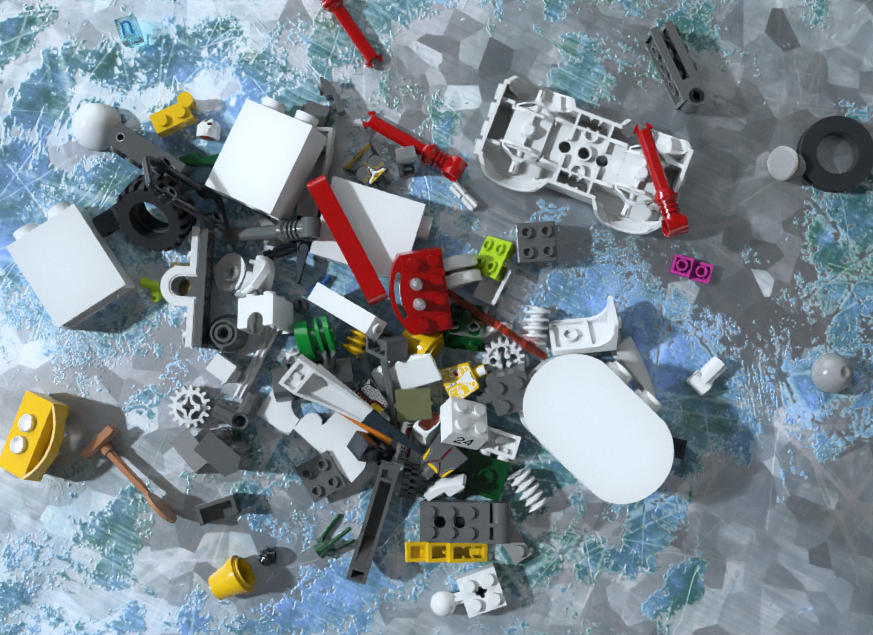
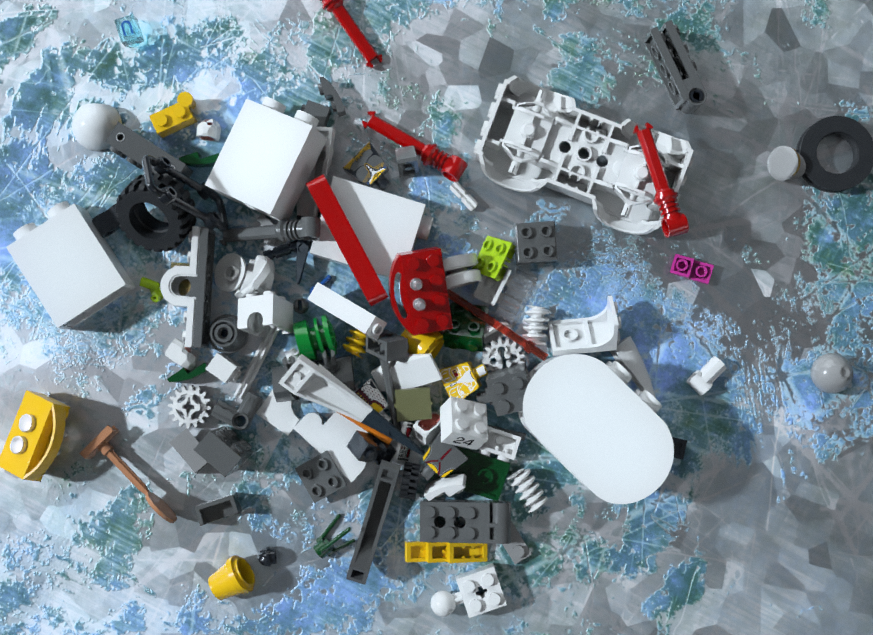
none -> white rock [165,338,197,370]
none -> dark green slope [167,363,209,382]

